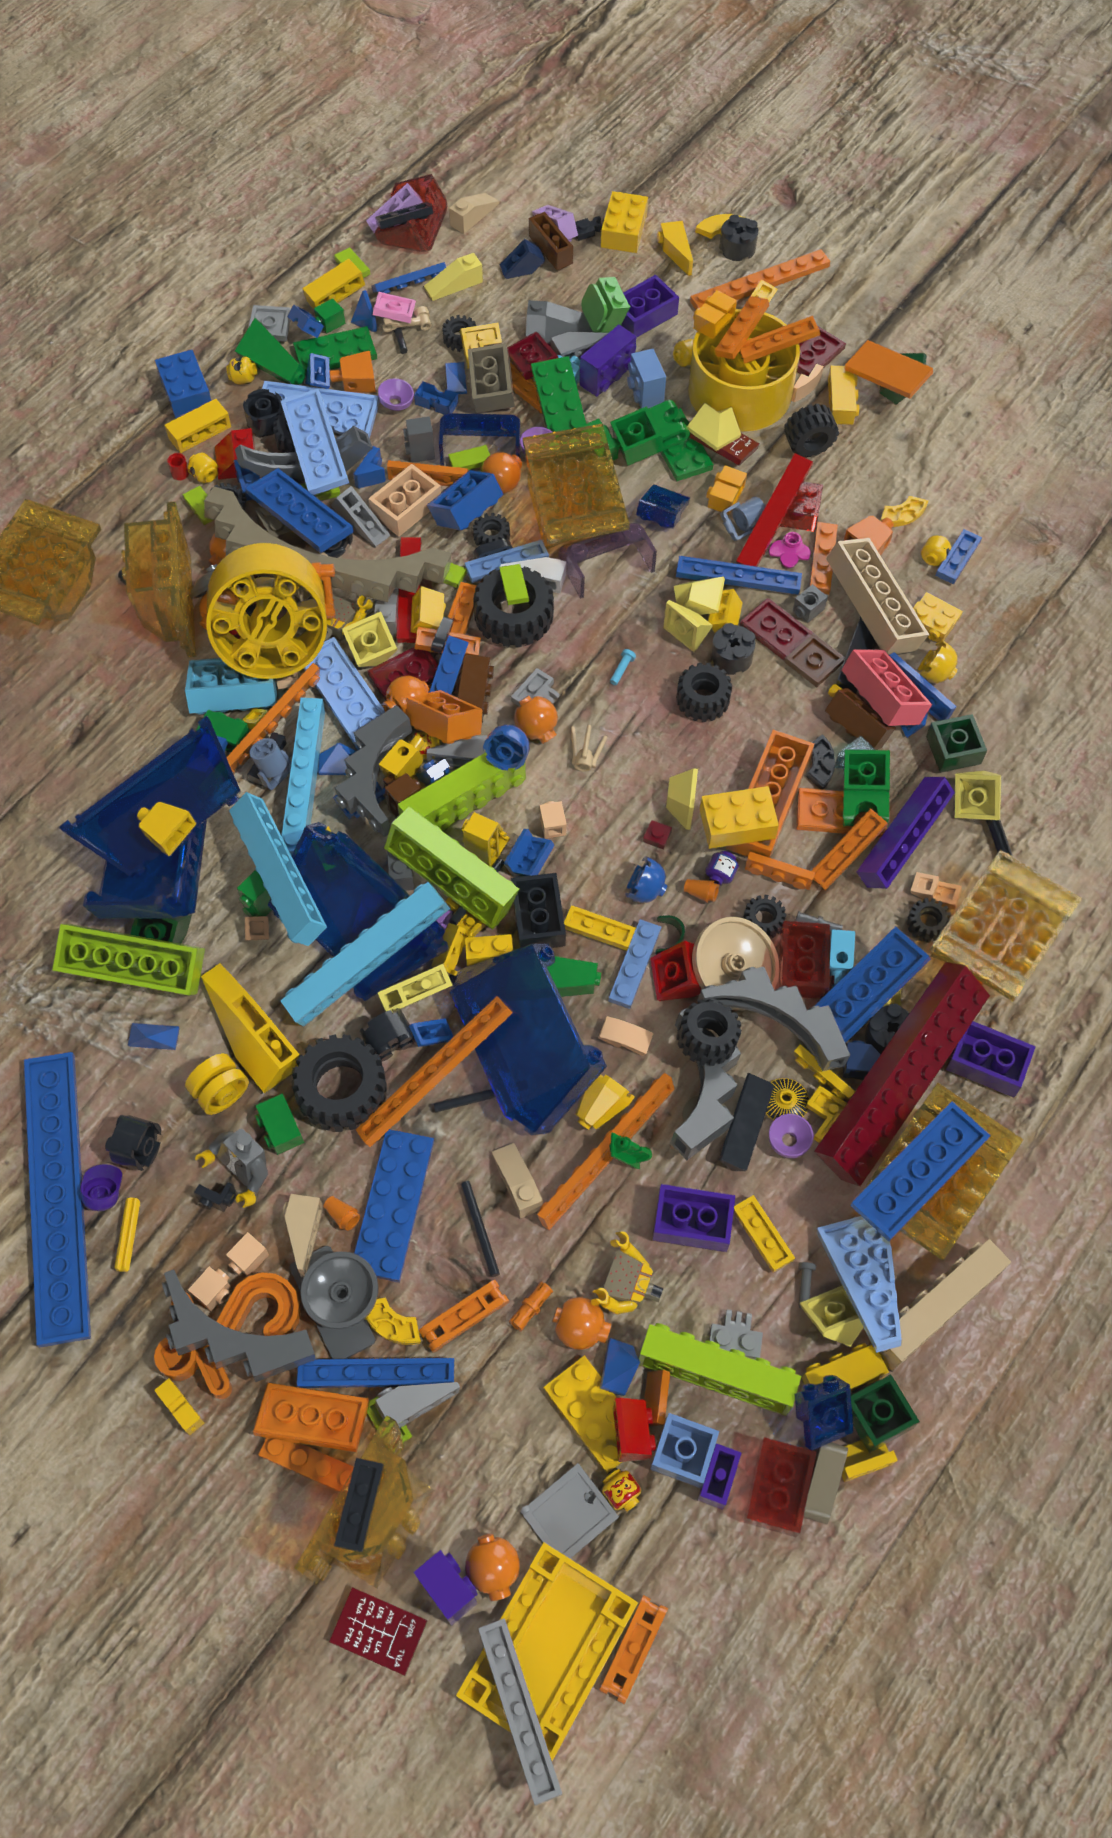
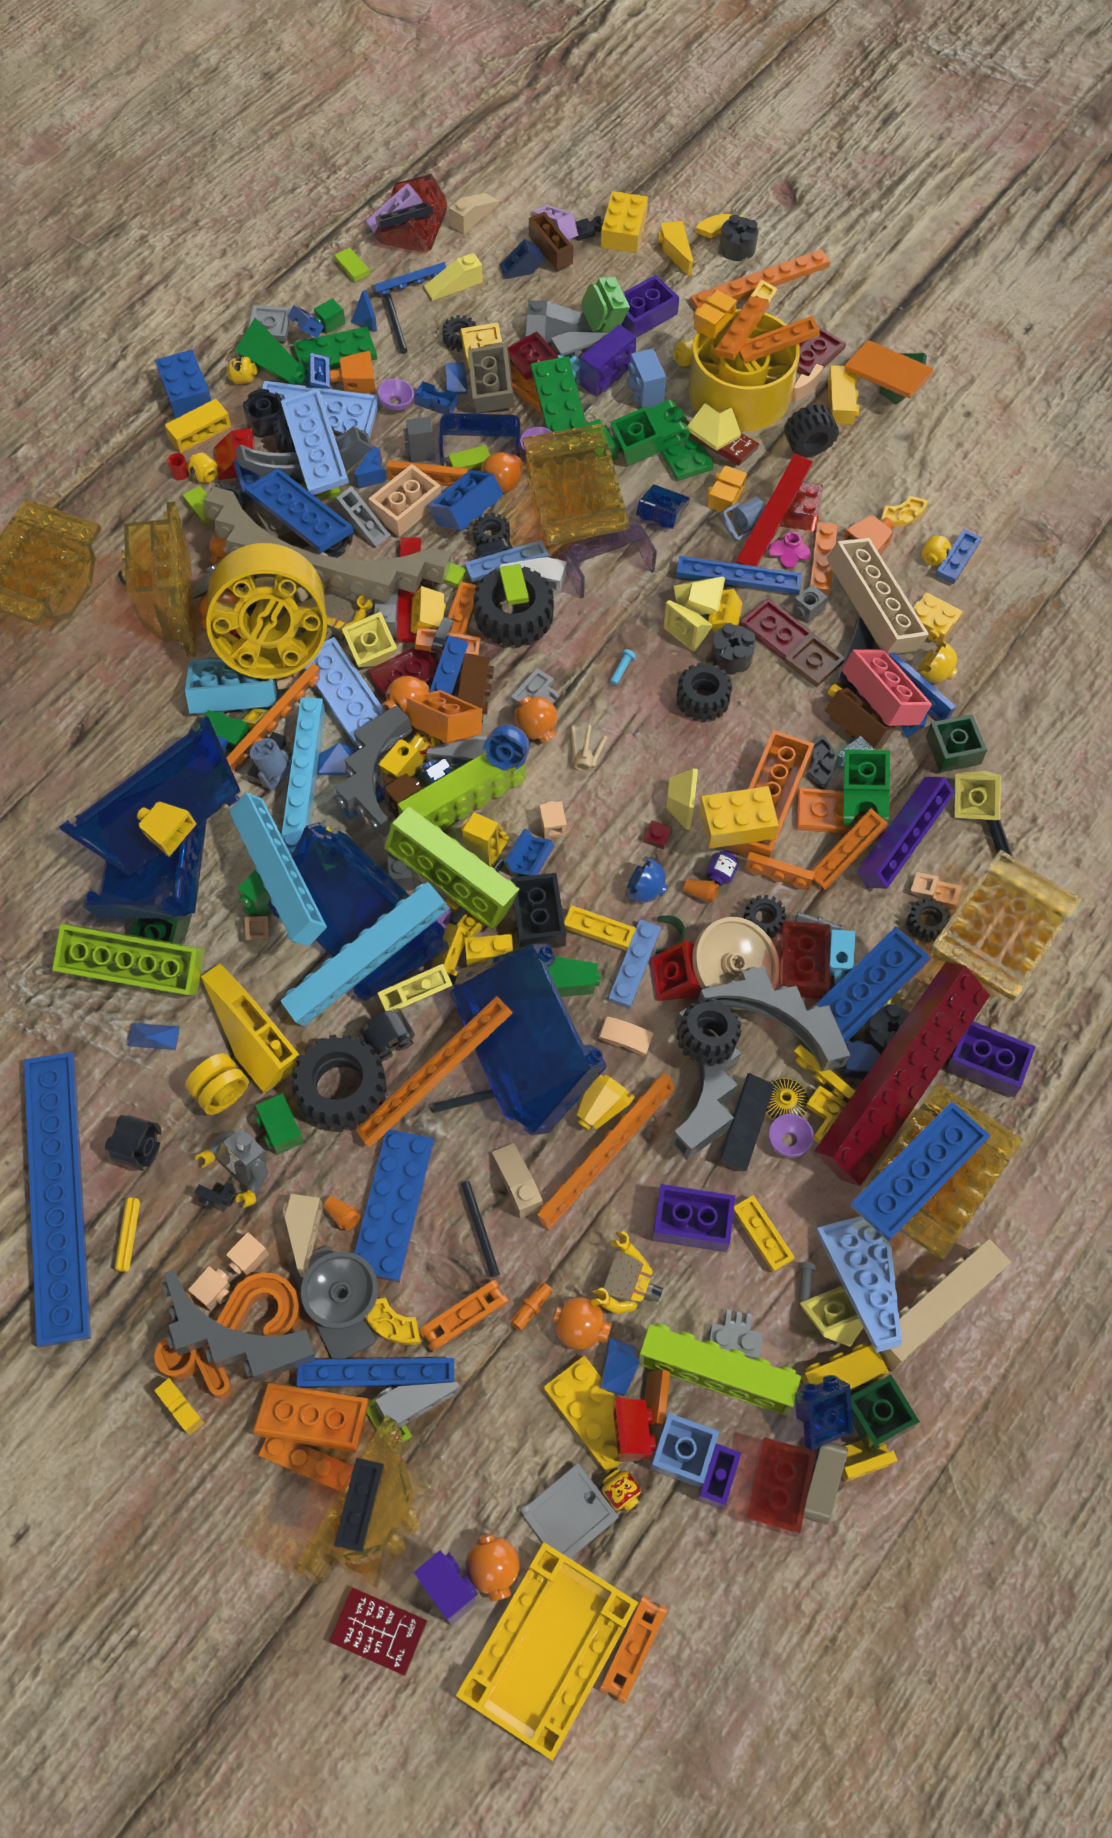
dark purple cap [81,1164,123,1211] -> none
yellow brick [302,259,365,309] -> none
orange brick [311,562,336,619] -> none
bright pink tile [373,292,416,323] -> none
tan brick [382,306,432,332] -> none
blue slope [409,1018,454,1047] -> none
light grey plate [478,1618,562,1806] -> none
green hinge [610,1132,652,1169] -> none

